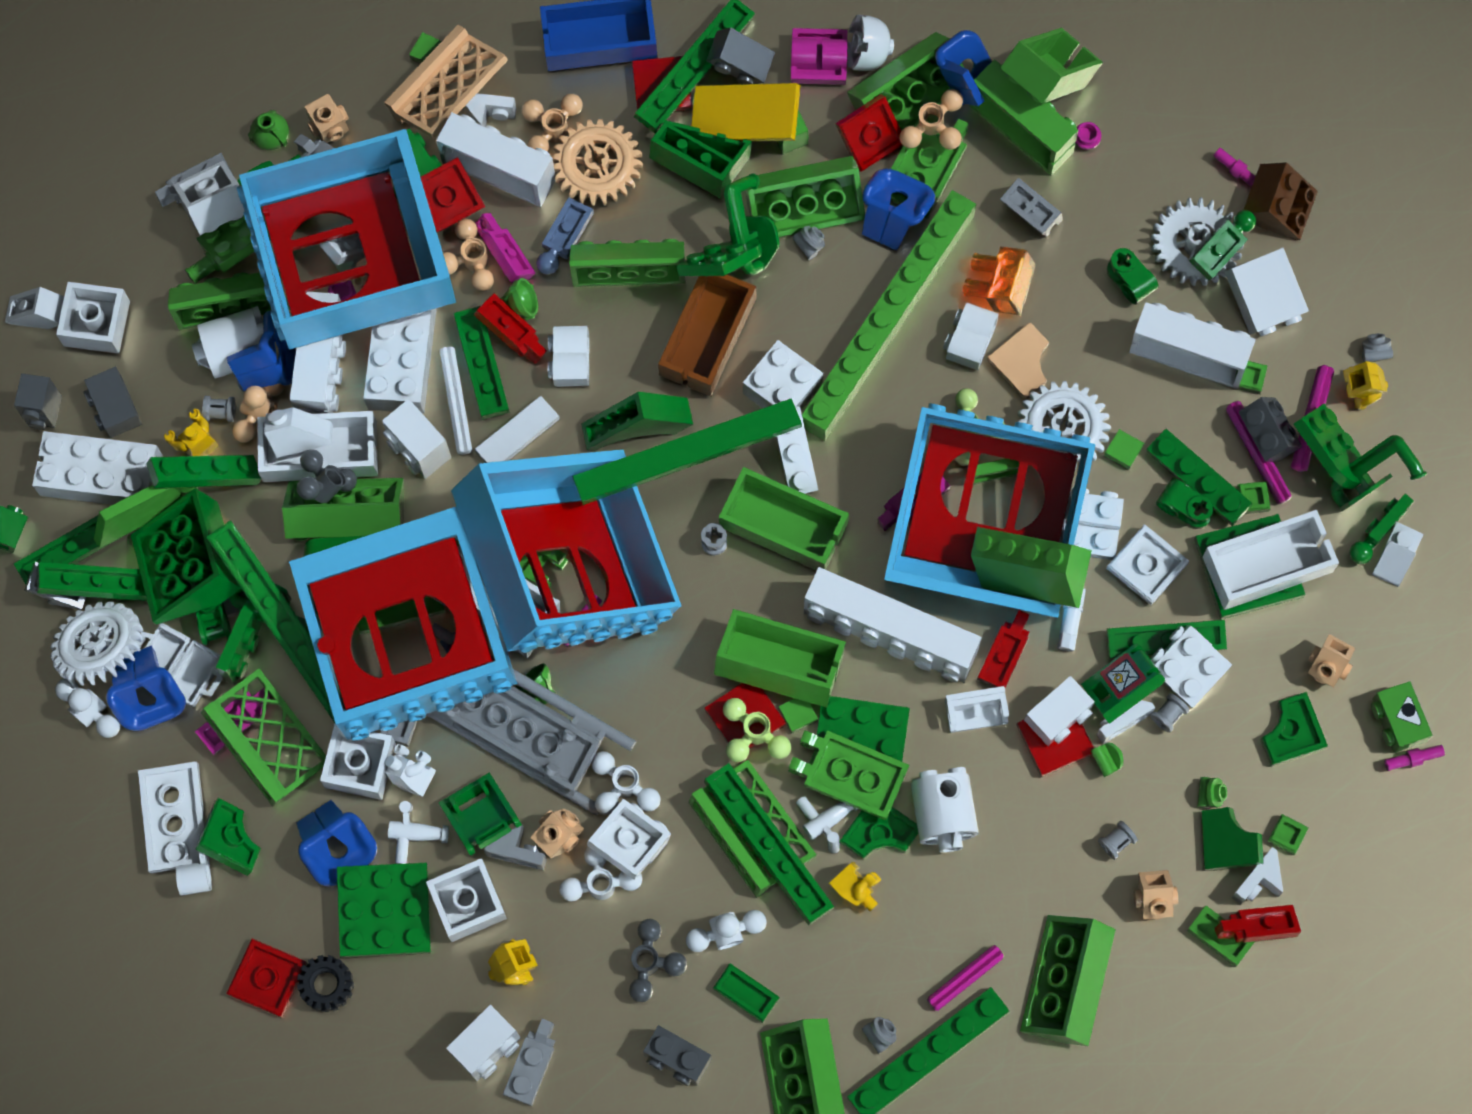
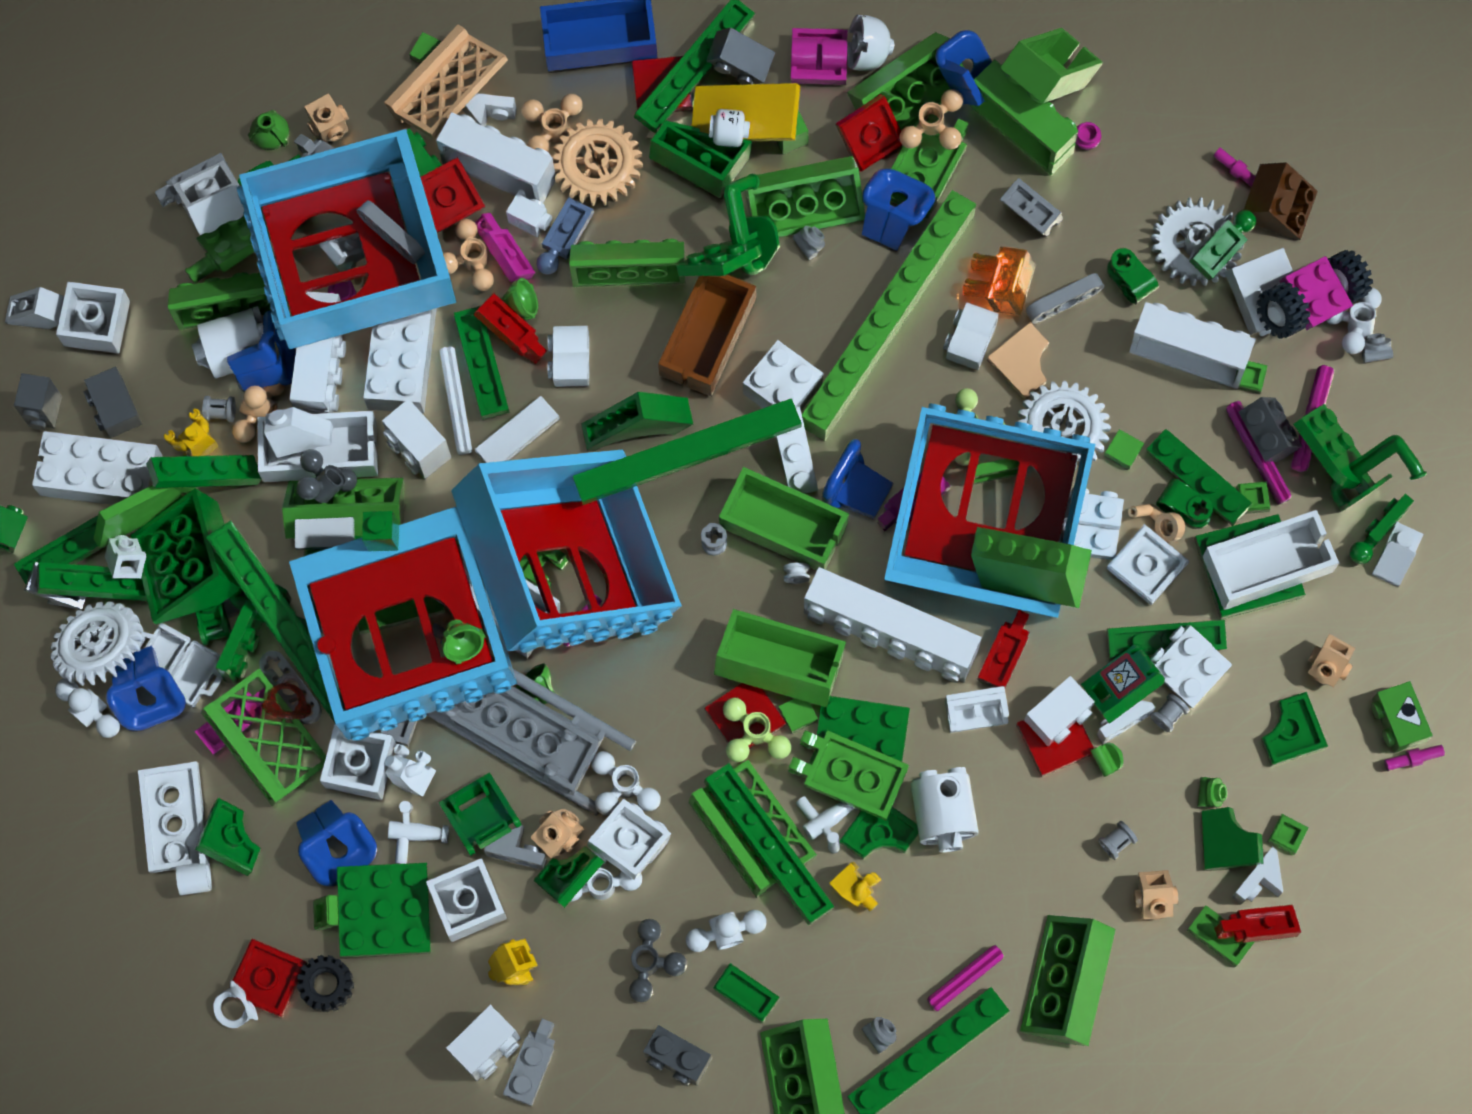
white piece [1057,589,1086,652] -> none
yellow piece [1343,361,1388,410] -> none
none -> white brick [105,535,146,578]
none -> white piece [213,981,258,1028]
none -> light grey beam [259,651,322,725]
none -> clear red piece [262,683,312,720]
none -> white tile [295,517,355,550]
none -> bright green tile [313,895,339,930]
none -> light grey beam [356,200,425,264]
none -> green brick [362,511,399,551]
none -> bright green piece [441,620,486,664]
none -> white brick [506,189,552,237]
none -> green tile [533,846,604,908]
none -> white head [709,109,750,147]
none -> white bush [783,563,810,584]
none -> blue piece [822,439,893,519]
none -> light grey beam [1025,273,1104,324]
none -> light nougat plate [1128,504,1185,542]
none -> plate [1256,250,1373,339]
none -> white piece [1326,288,1382,354]

